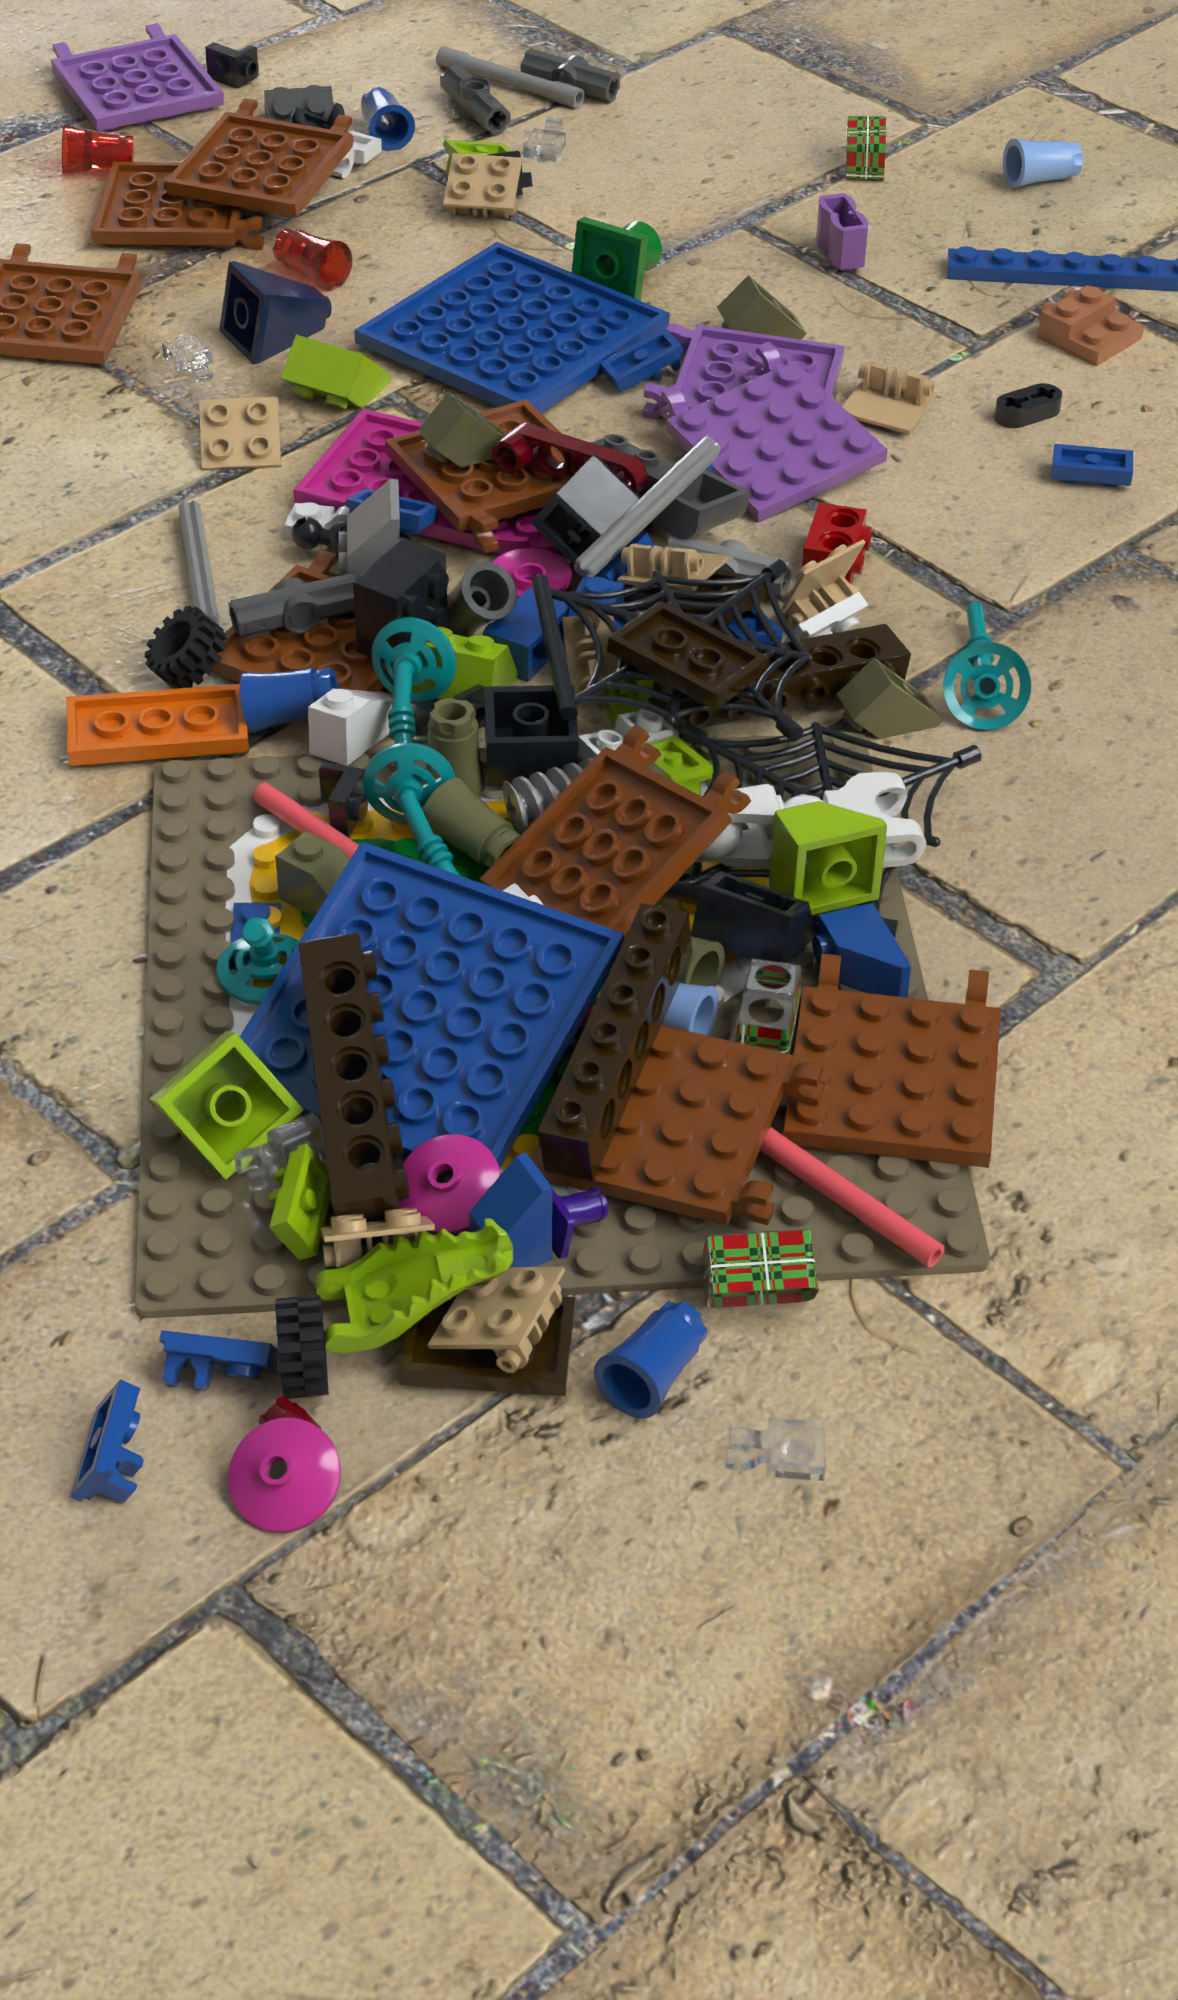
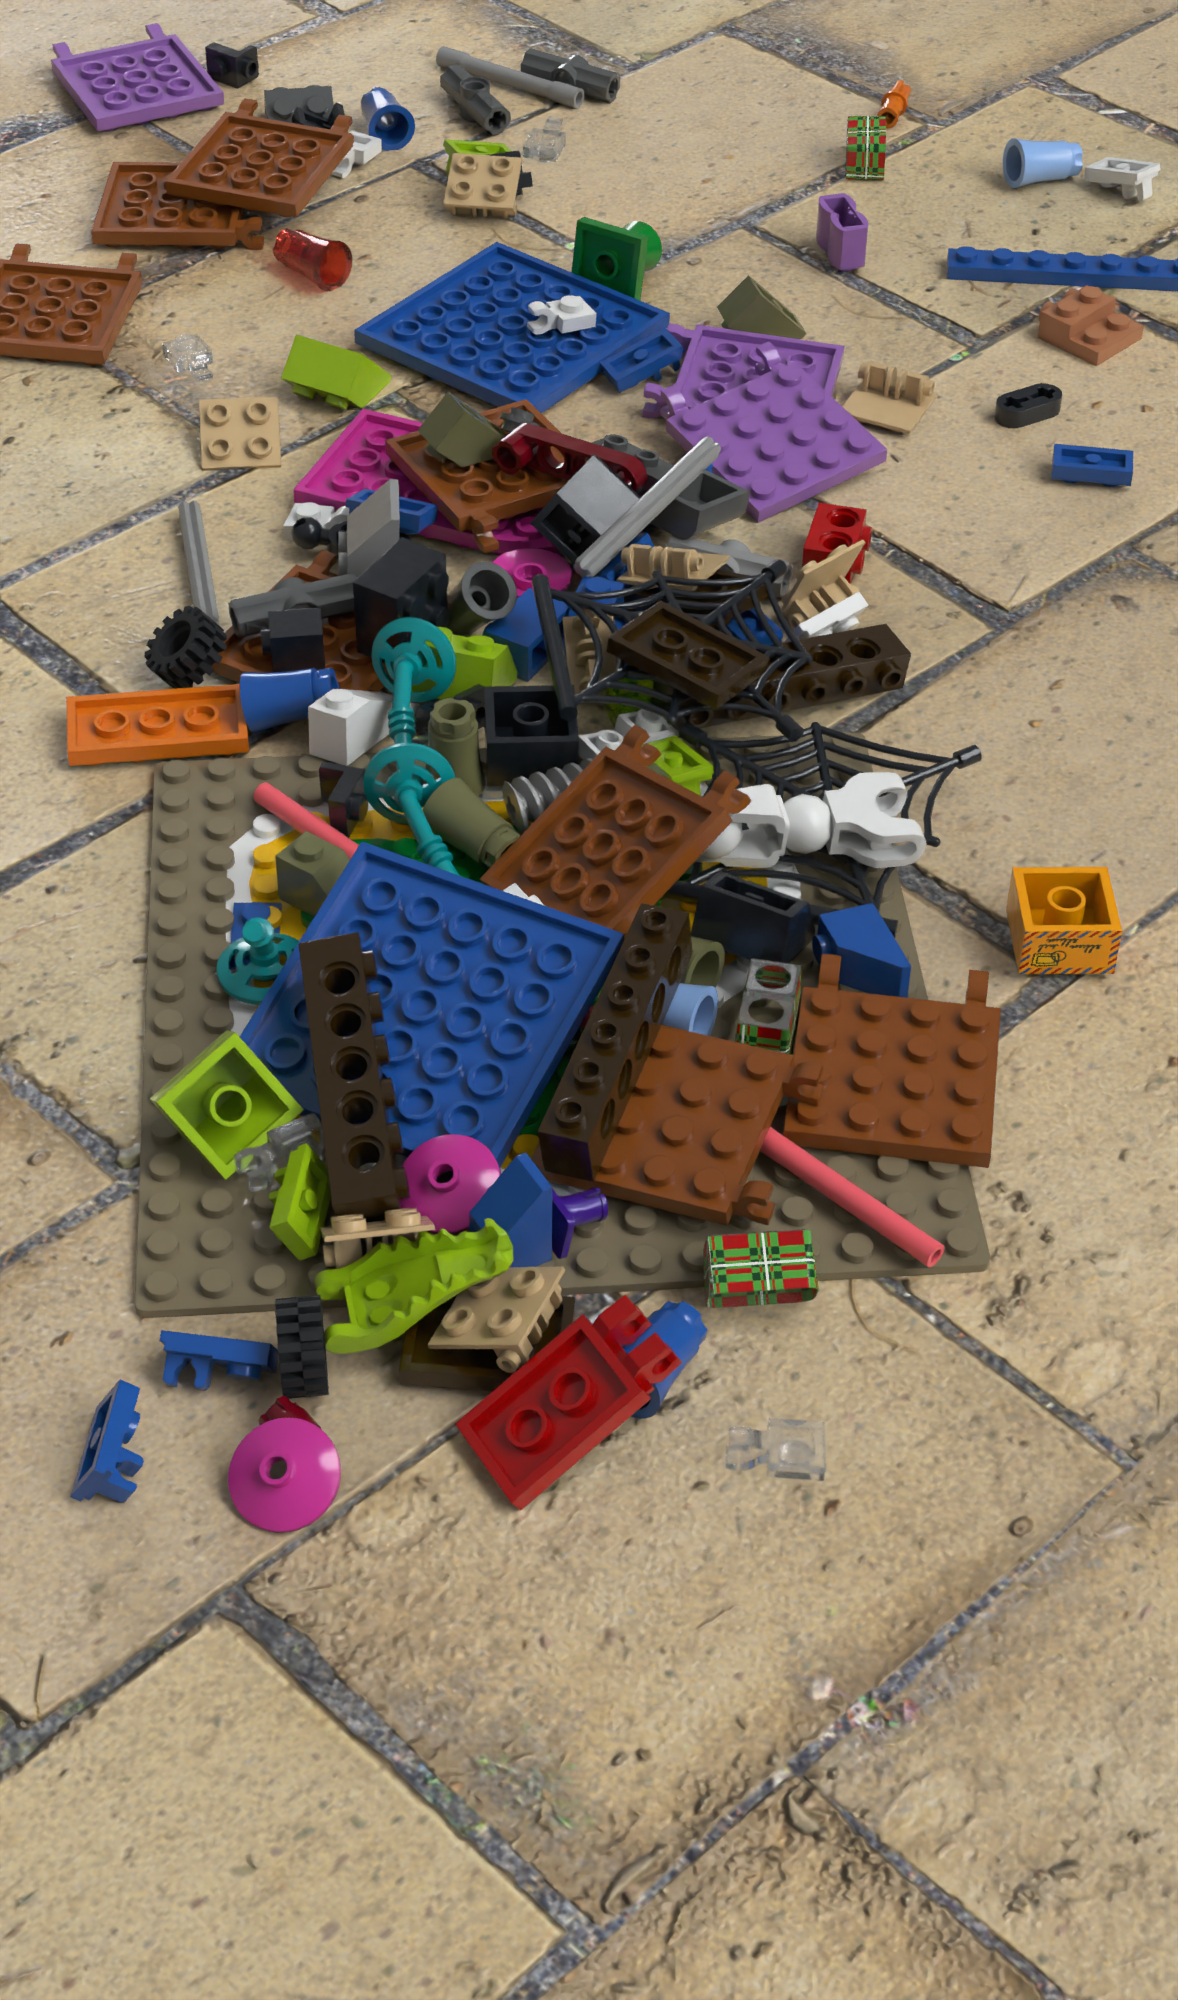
clear red plant [62,124,134,174] -> none
dark blue slope [219,261,332,365] -> none
lime slope [769,801,887,915] -> none
olive slope [837,658,943,739] -> none
teal dish [943,602,1031,730] -> none
none -> black brick [261,608,326,672]
none -> red tile [455,1295,682,1510]
none -> dark grey plate [500,407,540,433]
none -> white plate [527,296,597,334]
none -> orange axle [877,80,911,128]
none -> light orange brick [1006,867,1122,975]
none -> white plate [1085,157,1161,201]

